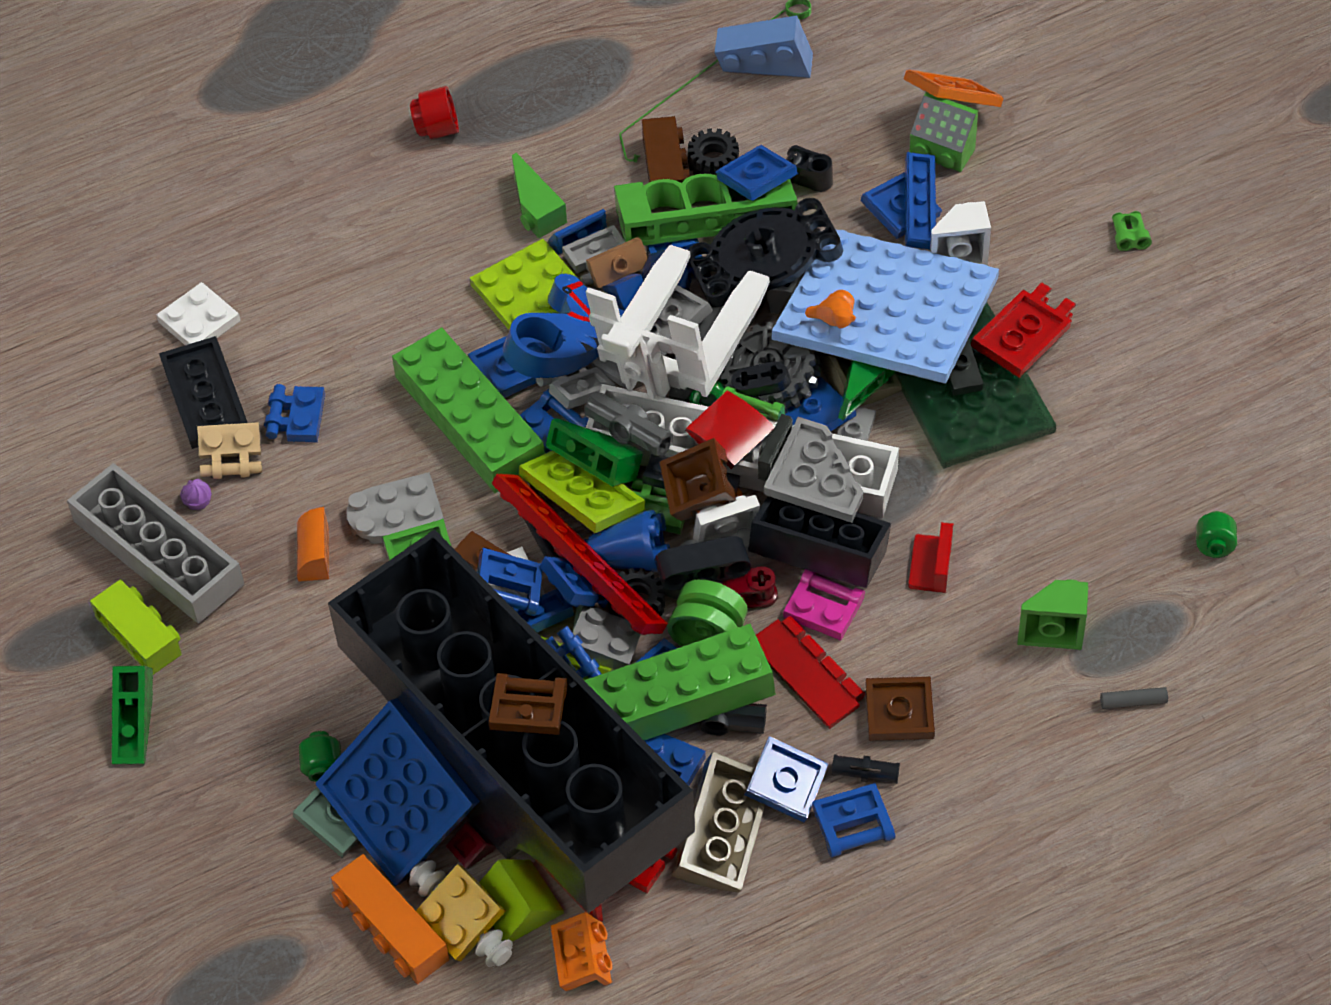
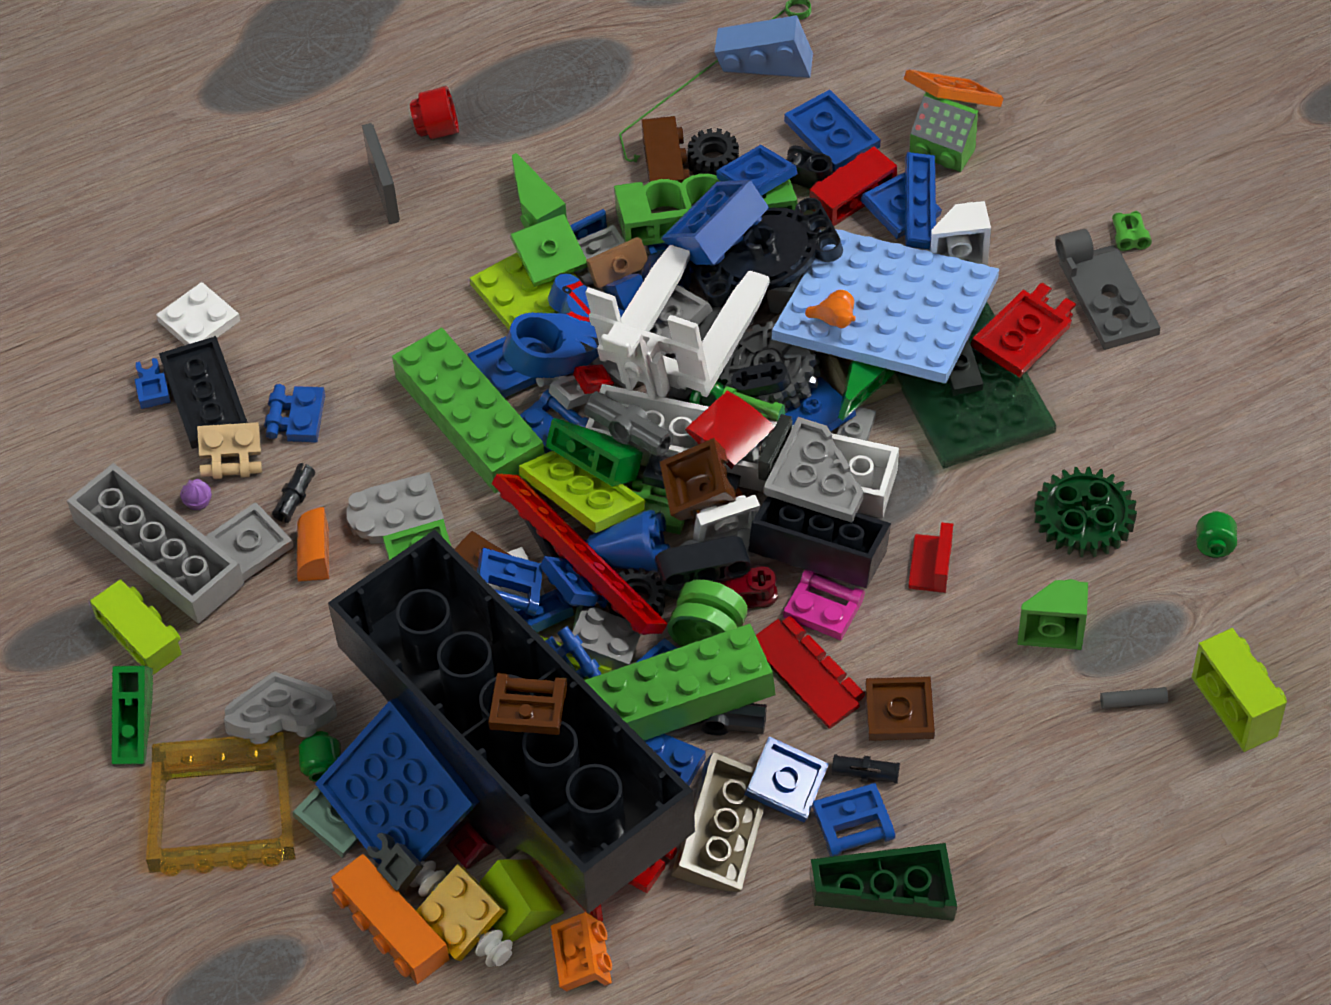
none -> blue plate [134,358,171,409]
none -> clear yellow windscreen [146,732,296,876]
none -> light grey plate [206,502,294,581]
none -> light grey plate [224,671,337,744]
none -> black pin [272,463,315,523]
none -> dark grey tile [362,123,400,224]
none -> pearl dark grey plate [367,833,424,892]
none -> bright green plate [510,214,588,287]
none -> red tile [573,364,614,394]
none -> blue slope [661,180,769,266]
none -> blue plate [784,89,881,172]
none -> red brick [809,146,897,226]
none -> dark green wedge [809,843,957,921]
none -> dark green gear [1034,467,1137,557]
none -> dark grey hinge [1055,228,1161,350]
none -> lime brick [1191,628,1287,752]

